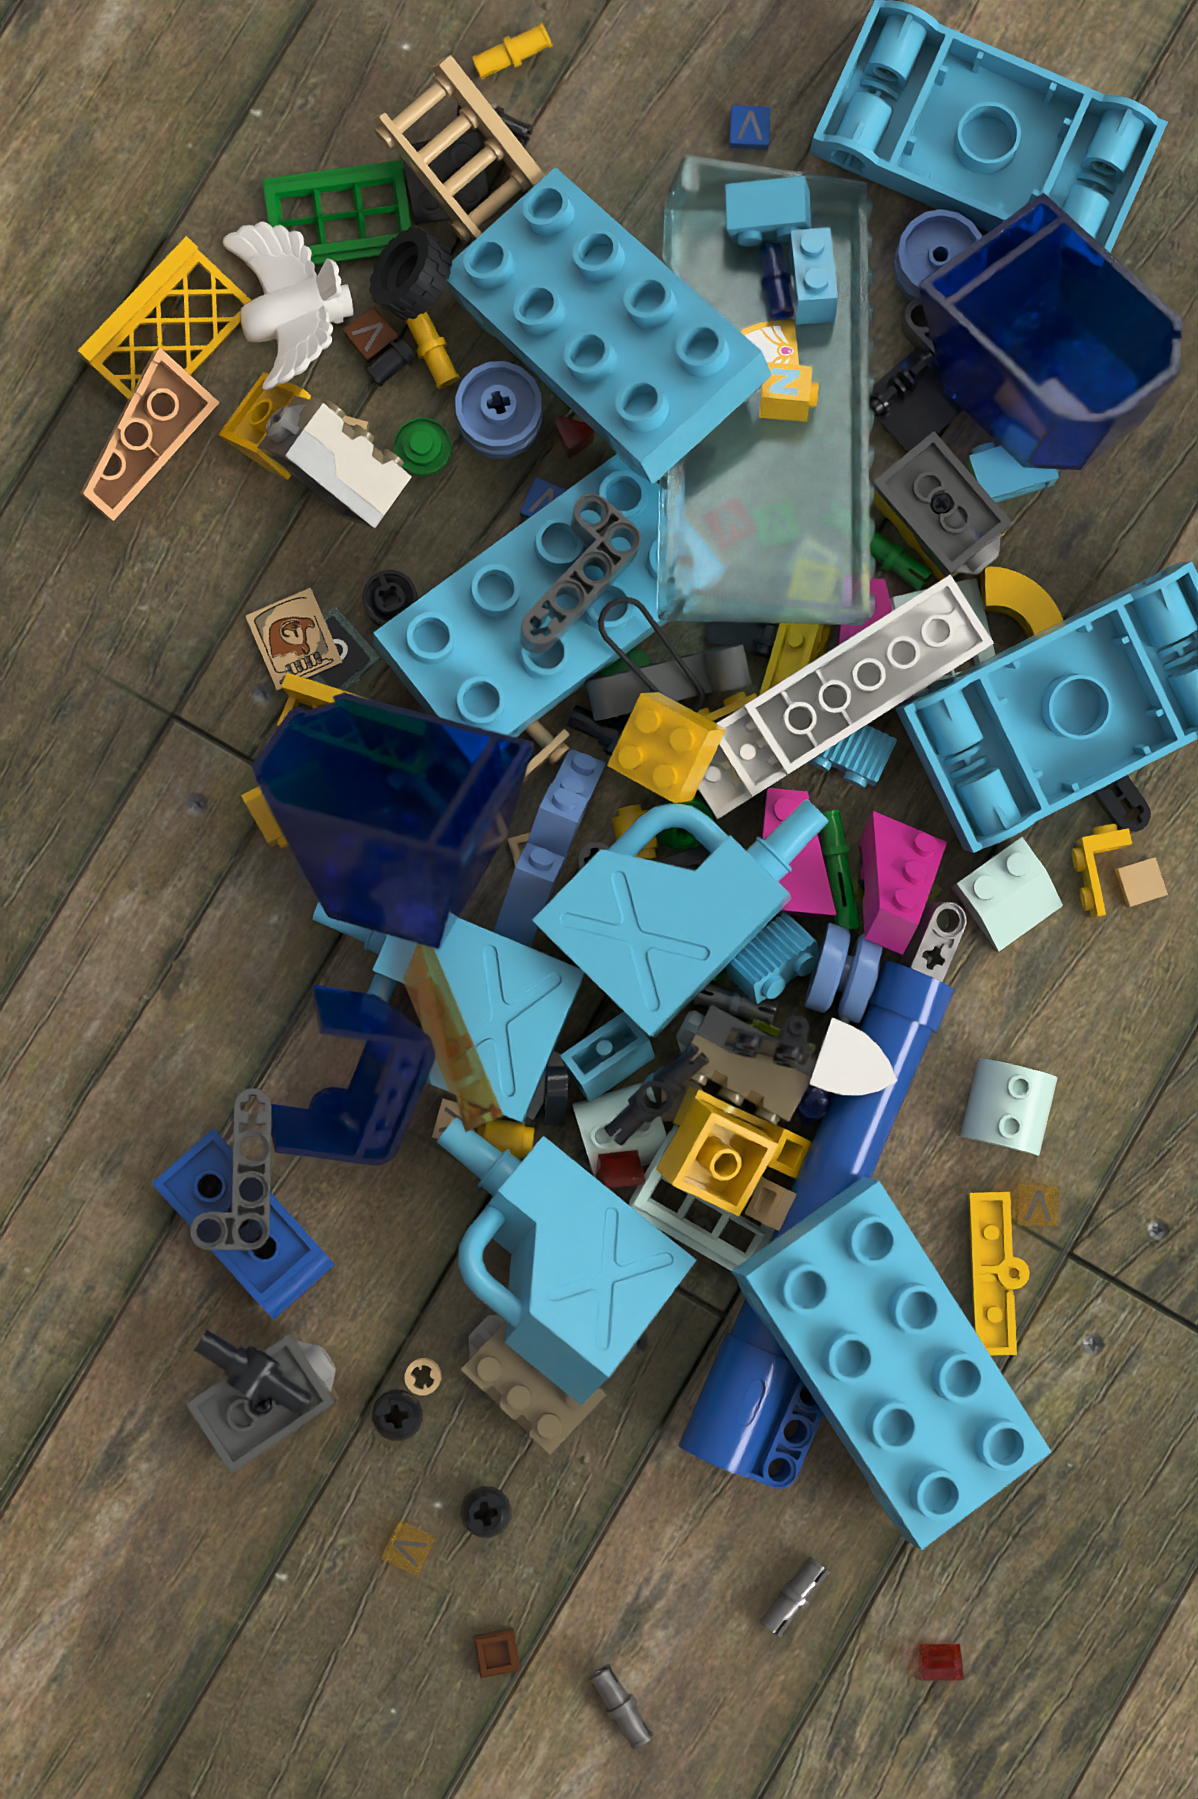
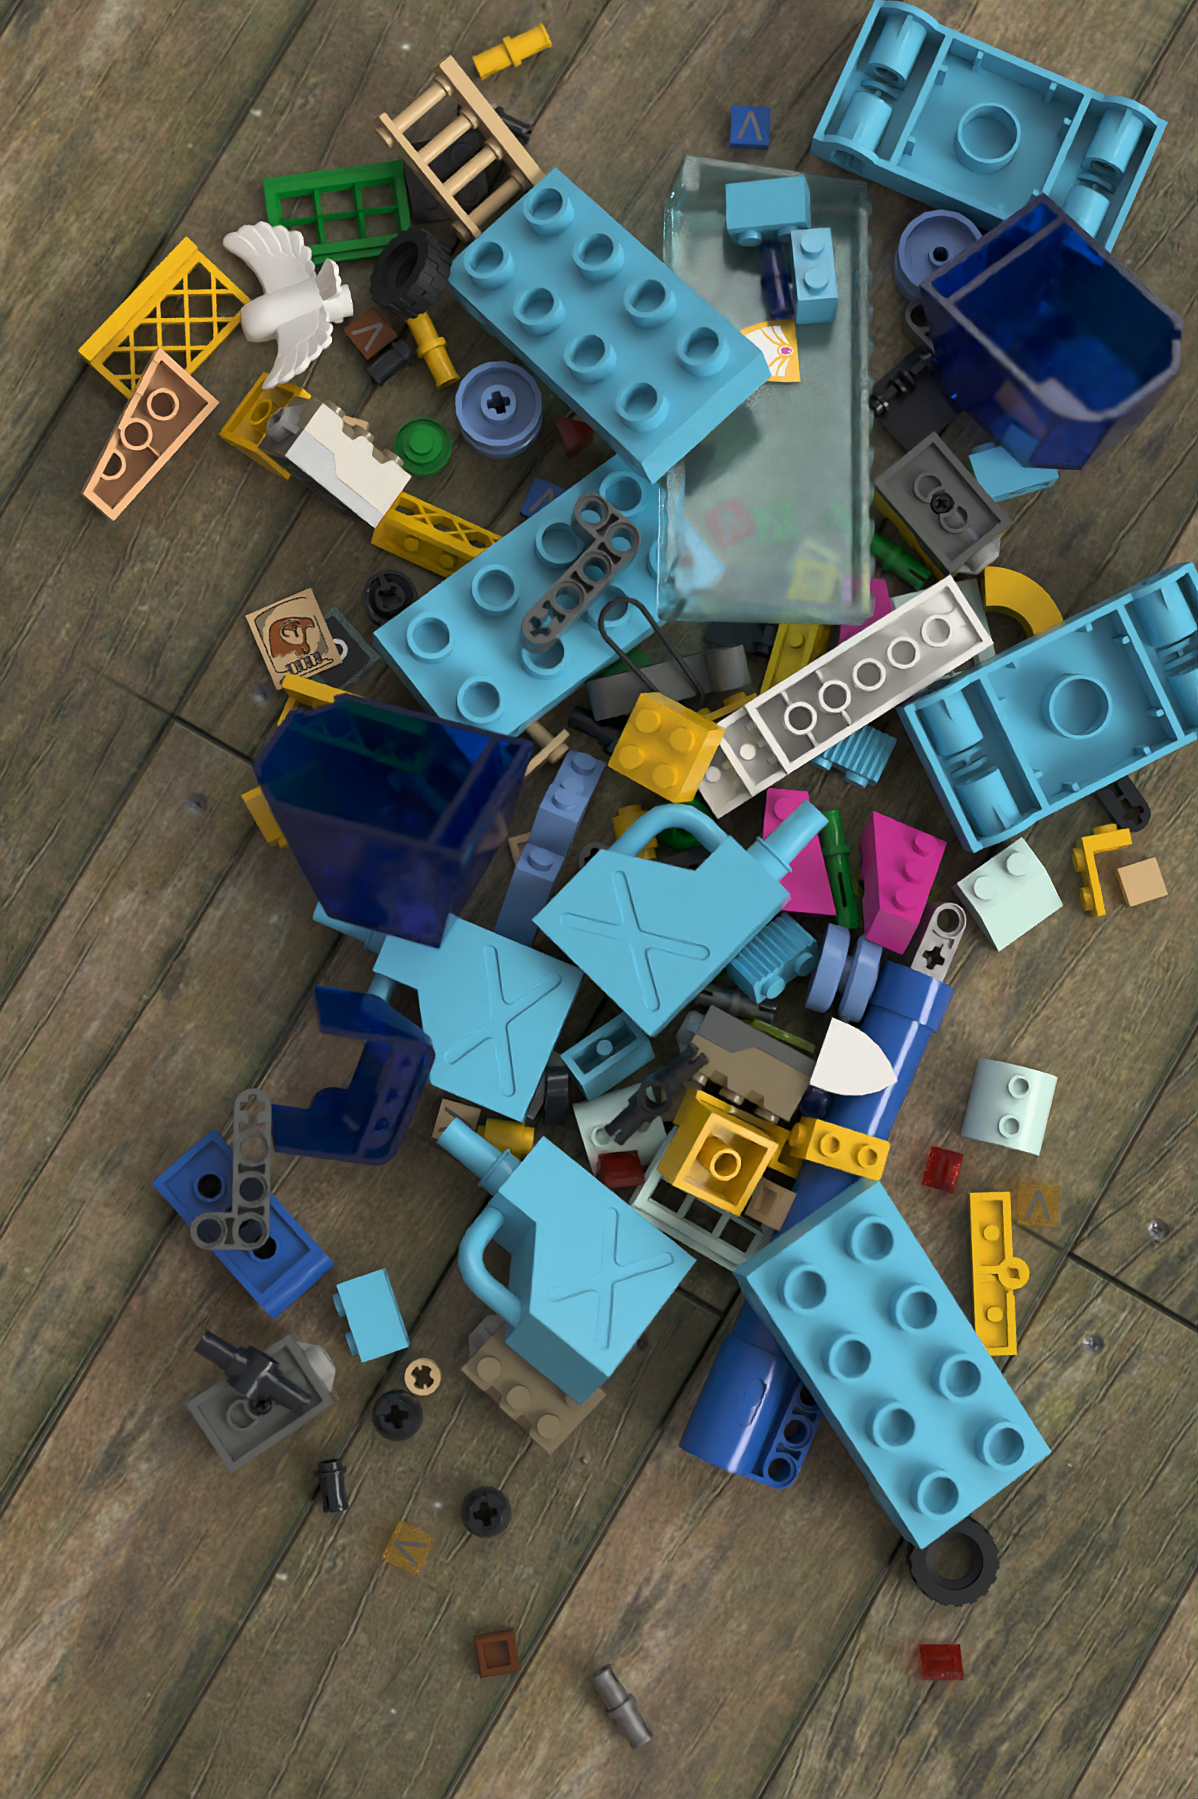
clear orange wedge [403,931,504,1132] -> none
black hinge [725,1015,814,1068] -> none
yellow brick [759,362,819,422] -> none
flat silver pin [760,1556,830,1637] -> none
none -> black pin [314,1458,349,1513]
none -> medium azure brick [333,1267,411,1363]
none -> yellow fence [371,491,503,578]
none -> yellow bracket [789,1116,890,1181]
none -> black tyre [906,1515,1000,1607]
none -> clear red slope [921,1146,966,1194]

